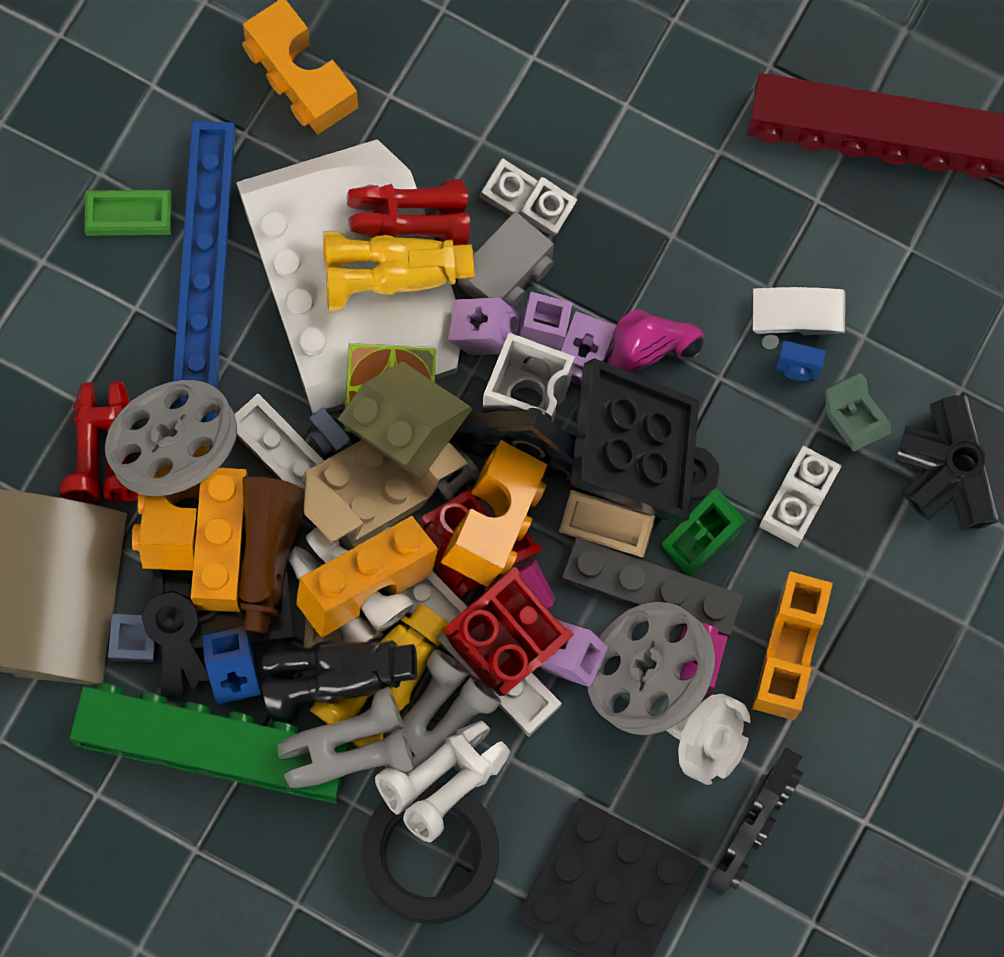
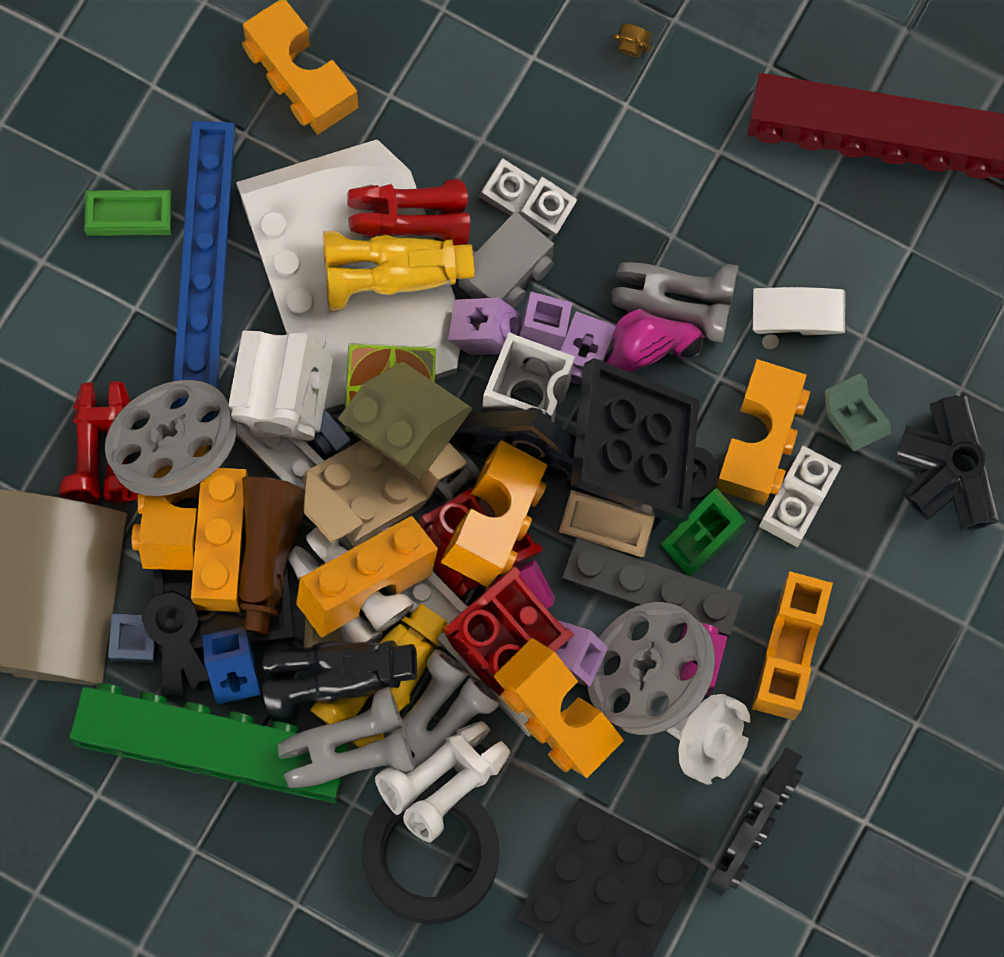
blue plate [775,341,826,381] -> none
none -> white piece [228,331,333,441]
none -> light orange arch [494,638,624,778]
none -> light grey piece [611,262,739,343]
none -> pearl gold plate [612,23,653,58]
none -> light orange arch [715,359,810,506]

